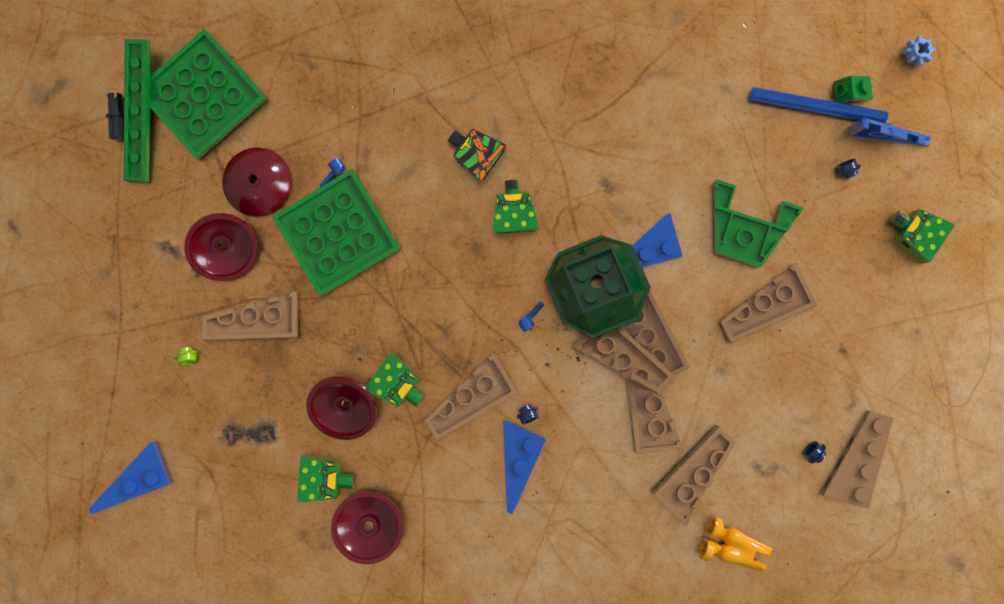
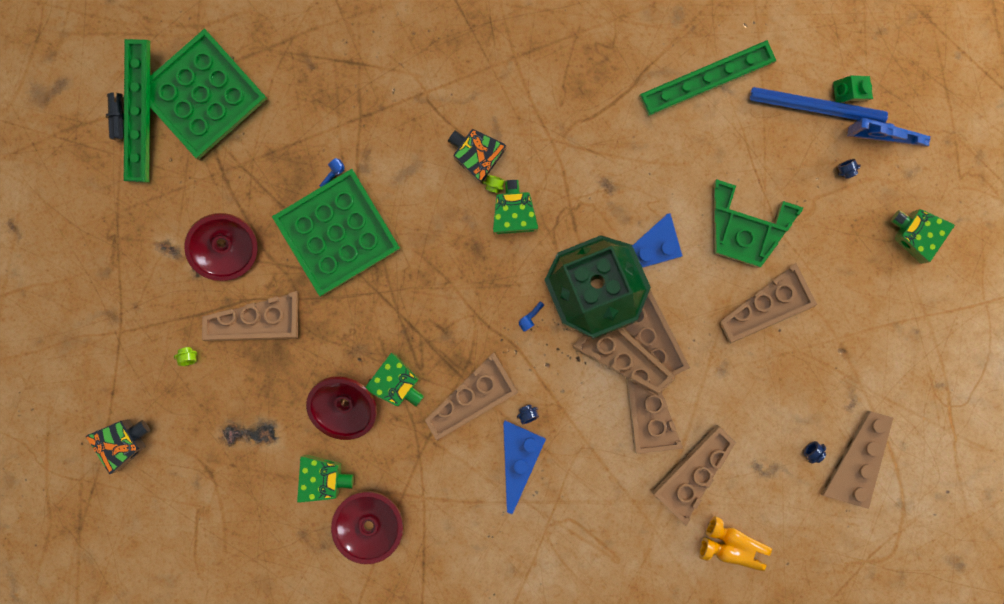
blue wing [89,441,171,514] -> none
dark red dish [222,147,293,217] -> none
light blue gear [903,35,936,67] -> none
none -> torso [85,419,150,475]
none -> lime plate [483,175,505,193]
none -> green tile [639,40,777,117]

